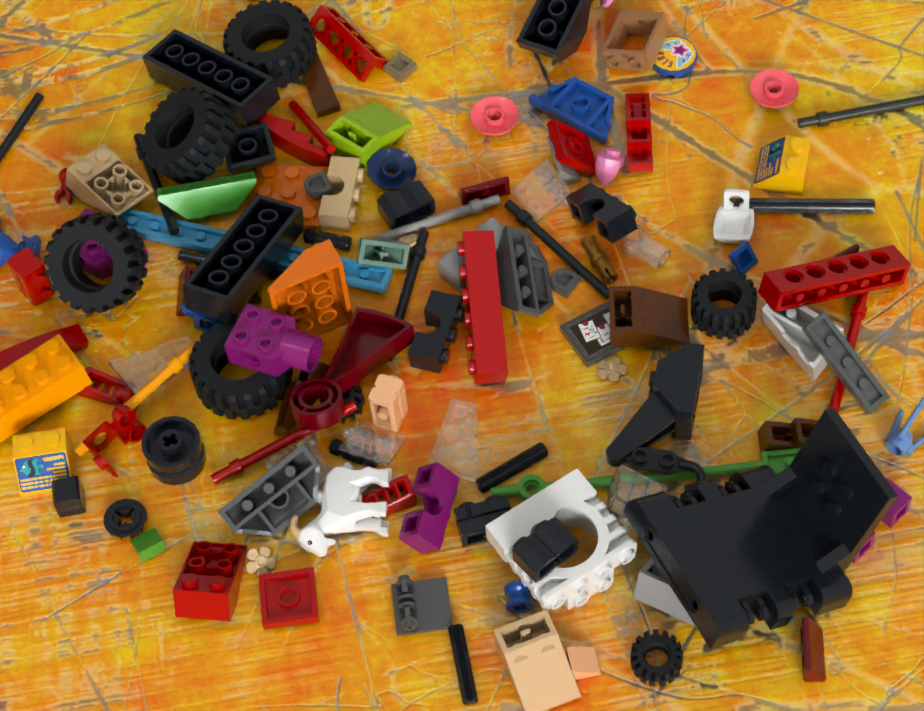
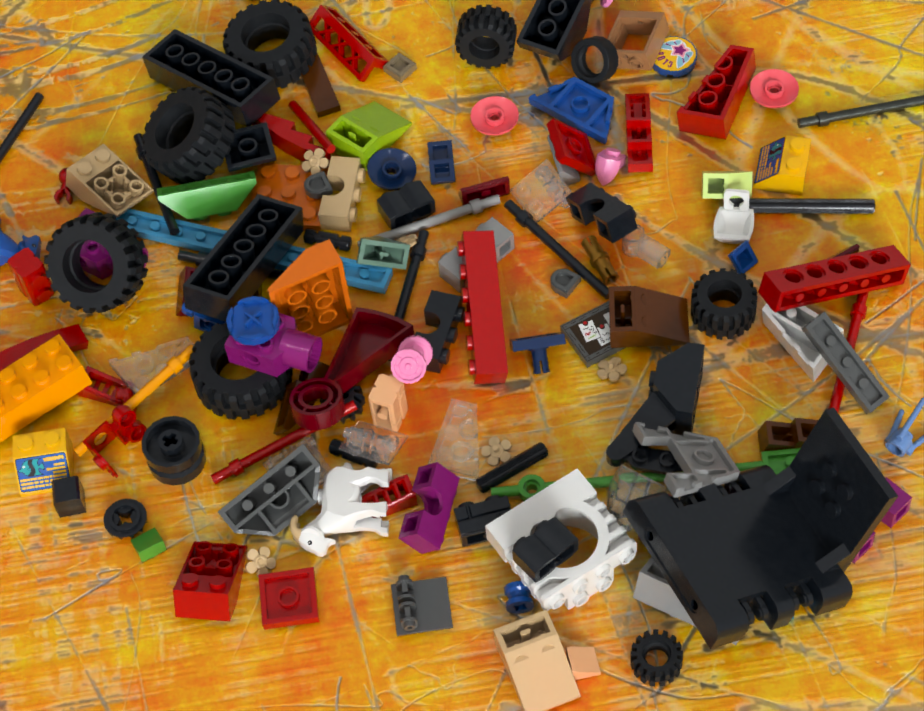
black axle [448,624,478,705] -> none
dark grey wedge [496,225,554,317] -> none
dark red slope [800,617,826,682] -> none
none -> blue tile [226,296,281,346]
none -> tan plant [302,148,329,175]
none -> bright pink hose [391,335,433,384]
none -> dark blue slope [427,140,456,185]
none -> black tyre [455,5,517,69]
none -> tan plant [481,436,512,466]
none -> dark blue tile [509,332,566,374]
none -> black tyre [571,36,618,84]
none -> light grey wing [632,422,740,497]
none -> red wedge [677,45,756,140]
none -> yellowish green slope [701,171,753,199]

